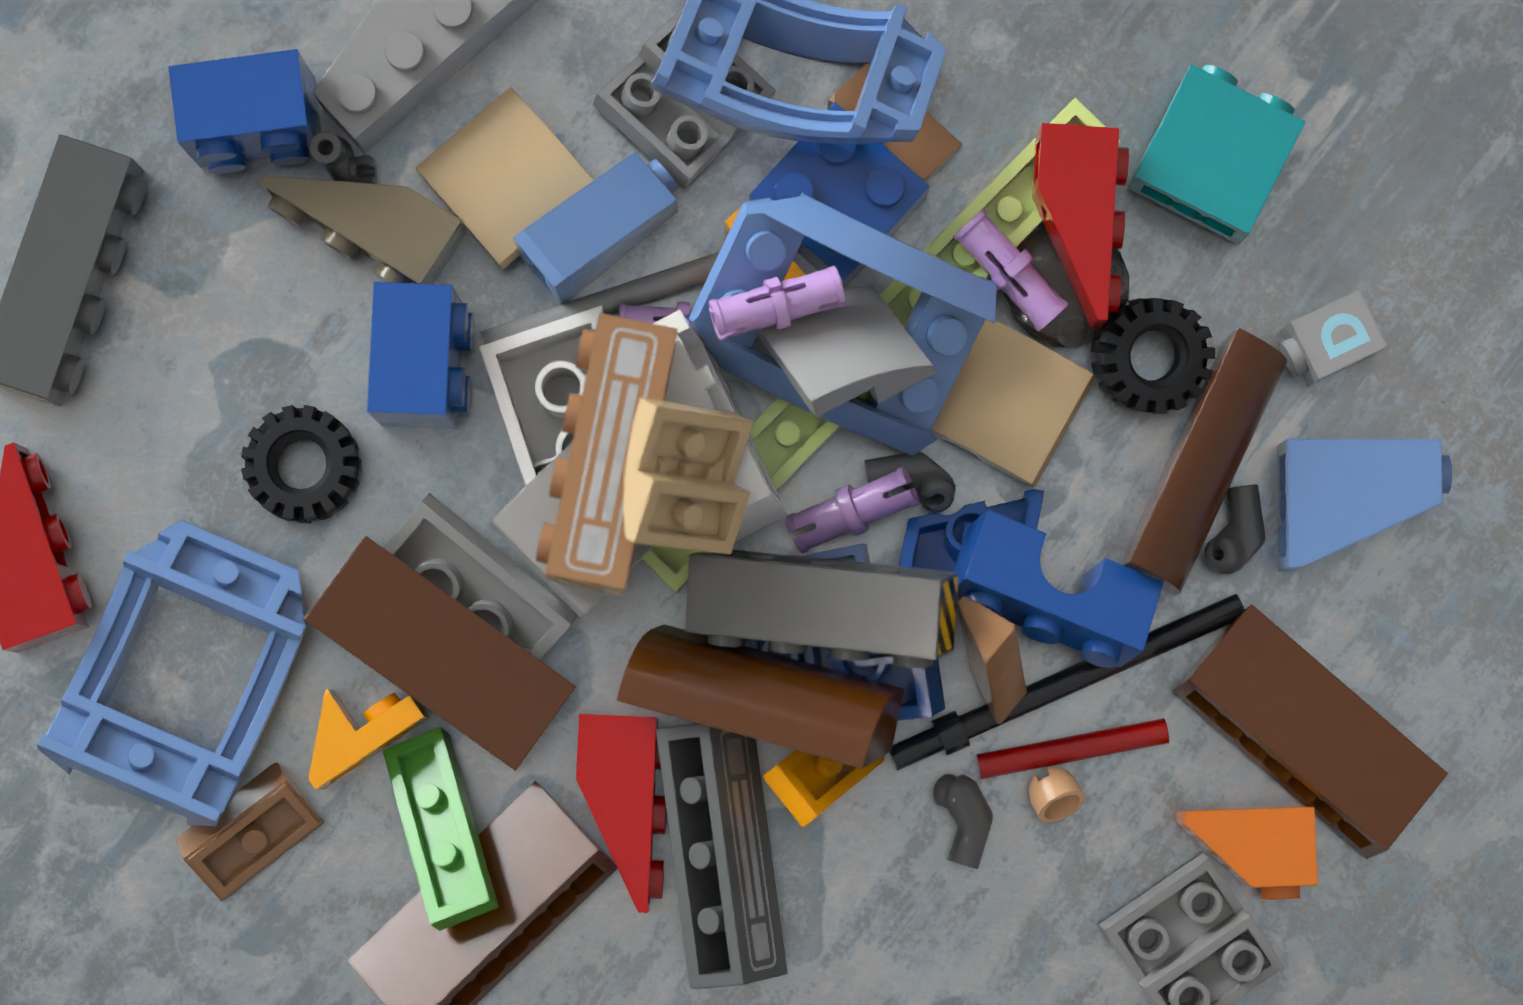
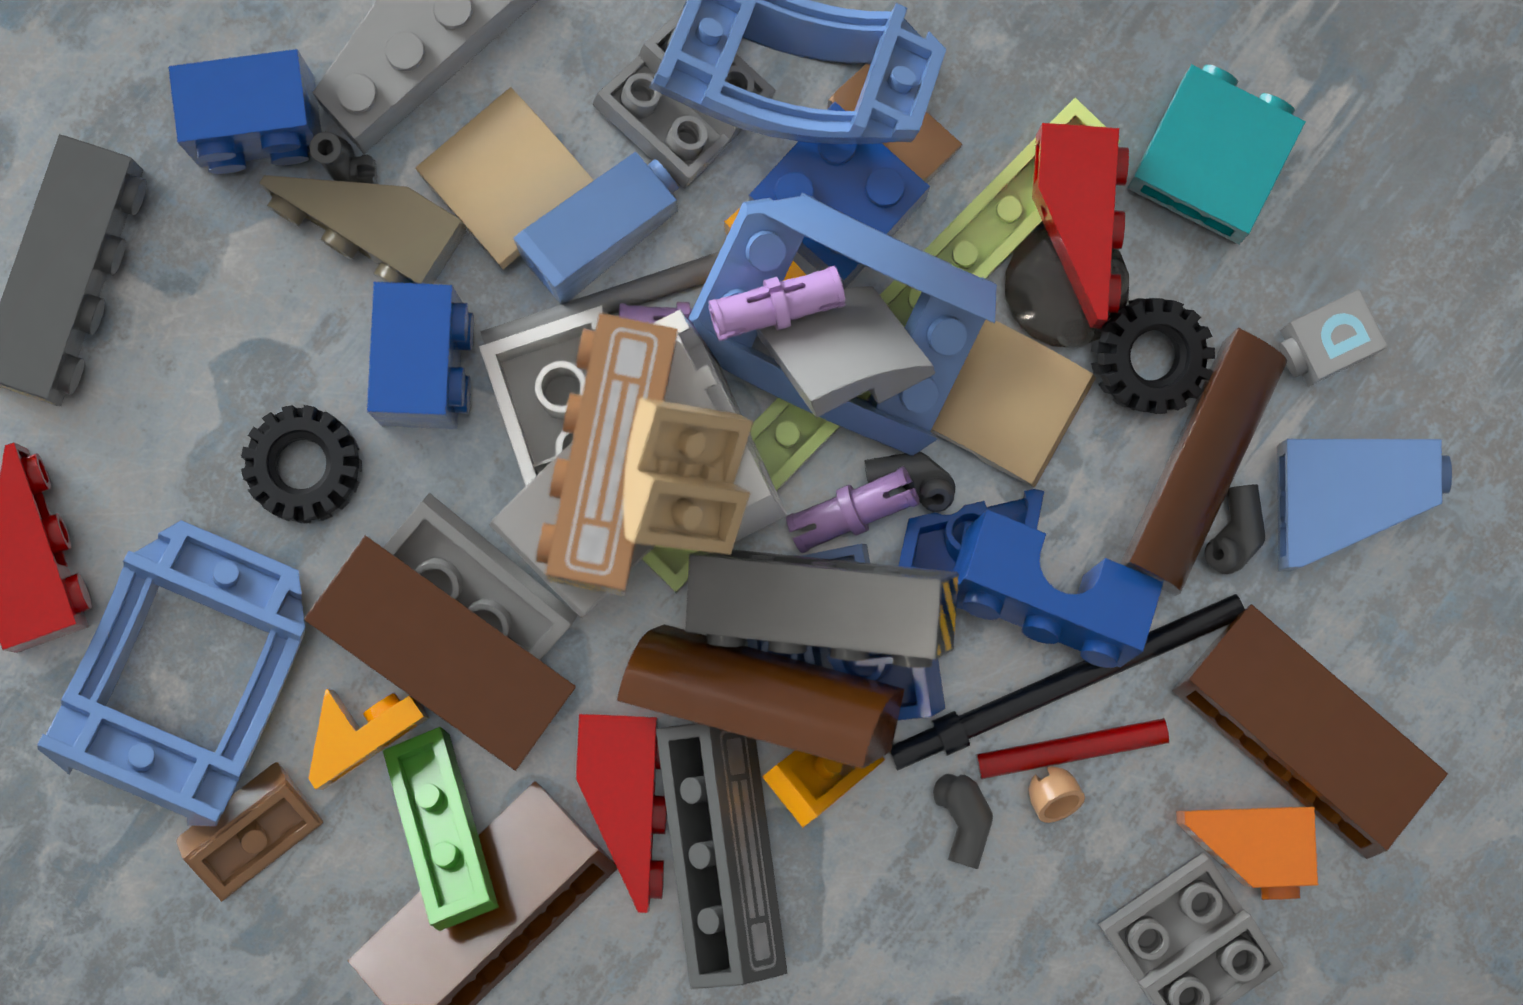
lavender pin [953,209,1069,331] -> none
medium nougat slope [957,596,1027,724] -> none

